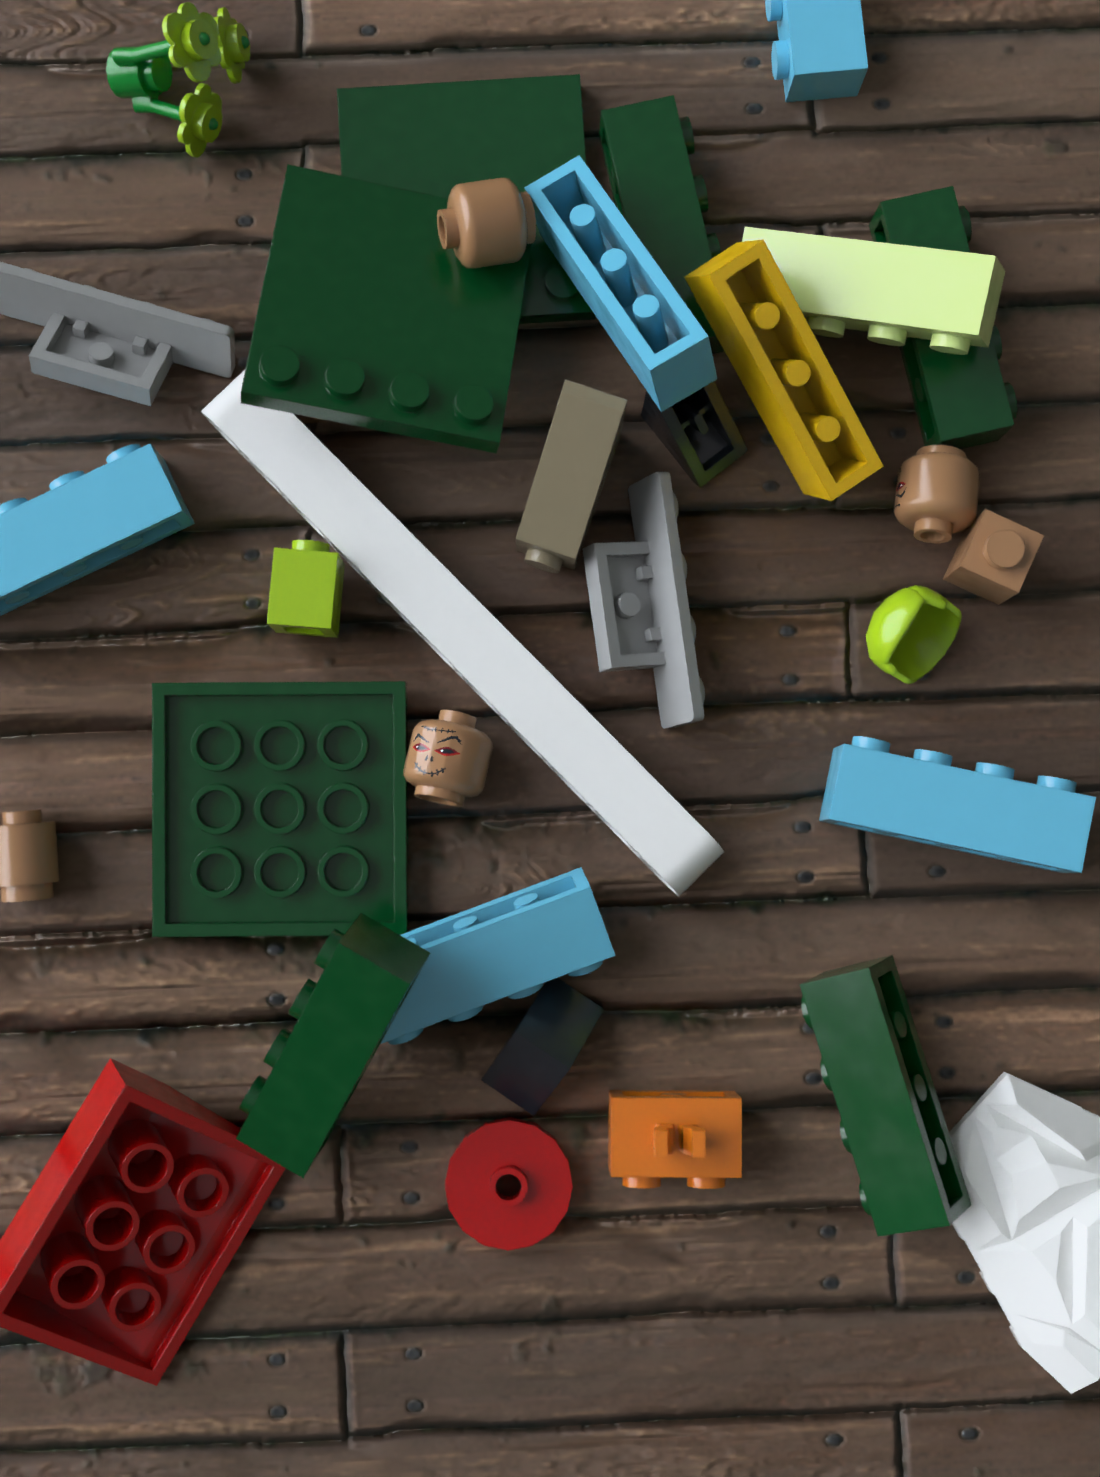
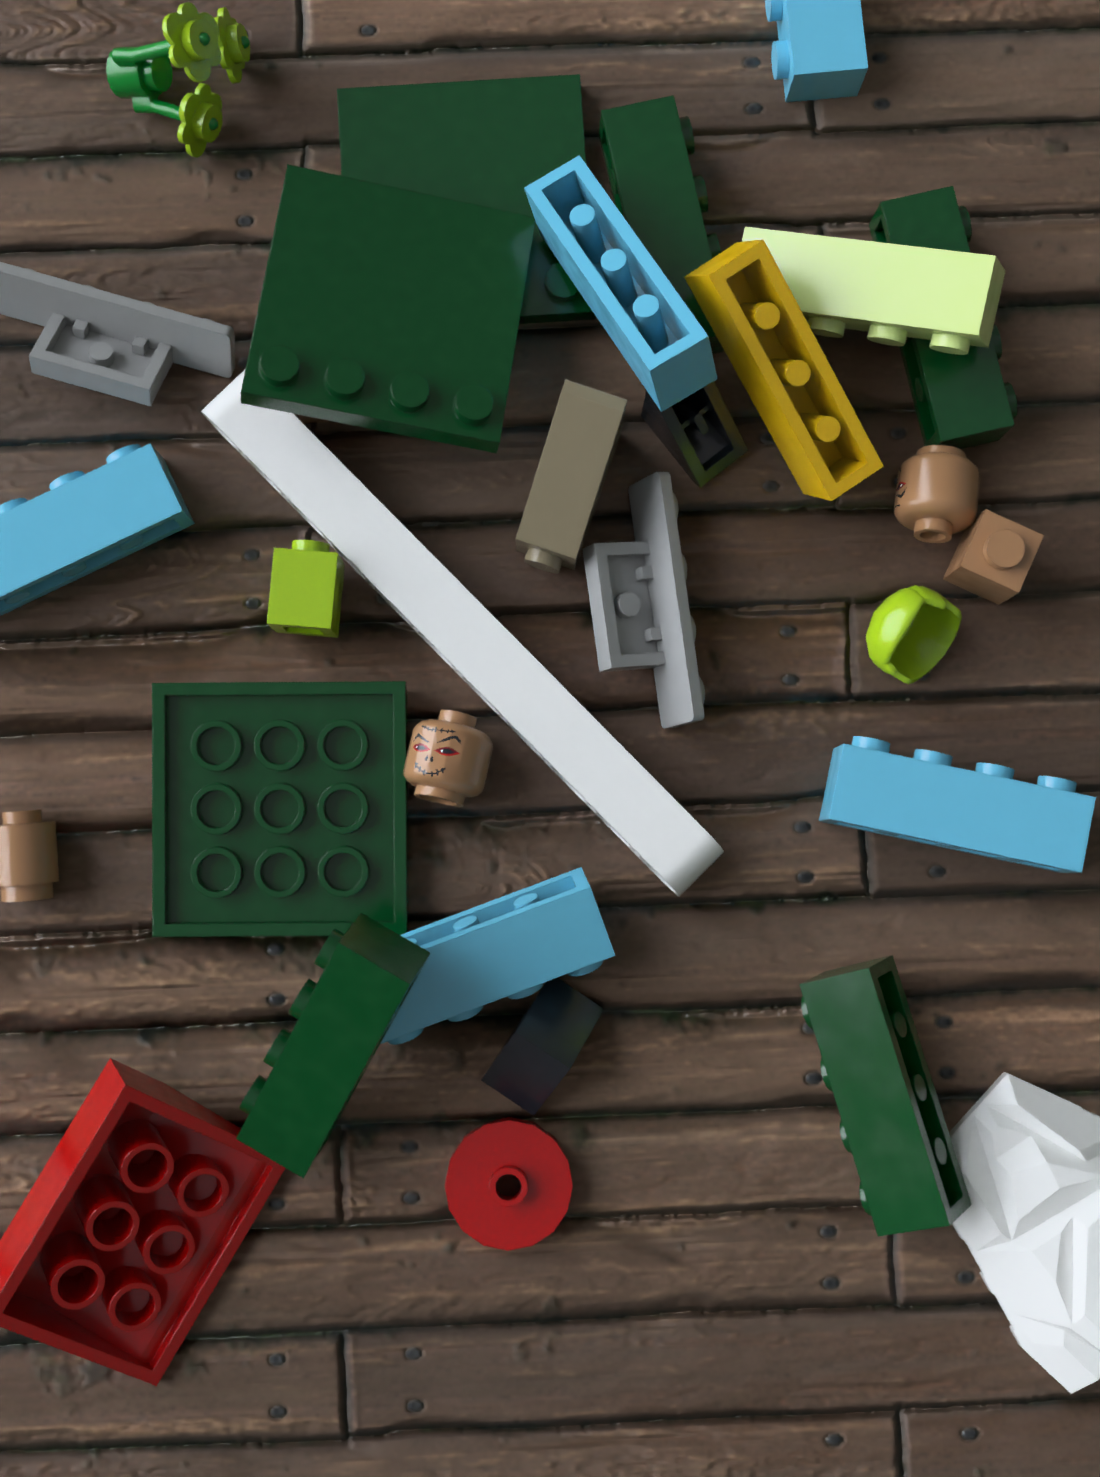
medium nougat head [437,178,536,268] -> none
orange brick [608,1090,742,1189] -> none

